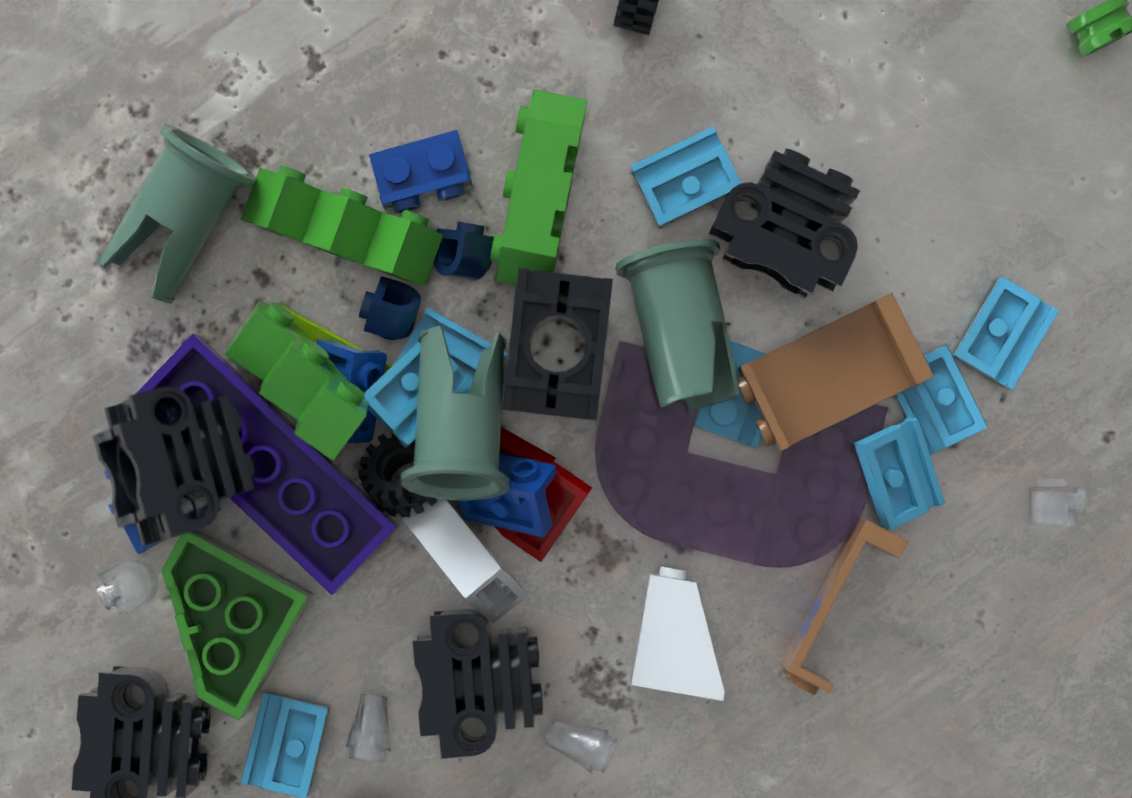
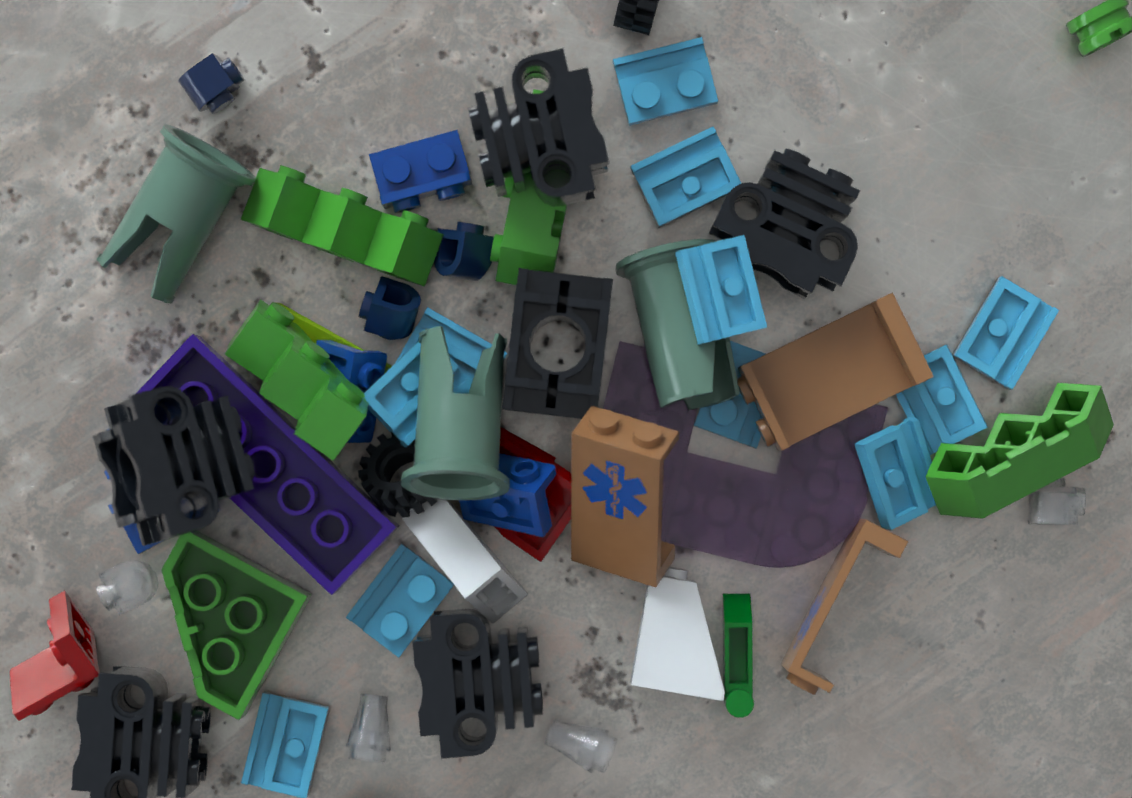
none -> bracket [9,590,99,721]
none -> dark blue plate [178,53,245,114]
none -> medium azure plate [346,543,454,658]
none -> black piece [468,48,609,206]
none -> medium nougat panel [571,406,679,588]
none -> medium azure plate [613,37,718,126]
none -> medium azure plate [675,235,767,345]
none -> green piece [723,594,754,718]
none -> bright green brick [925,383,1114,519]

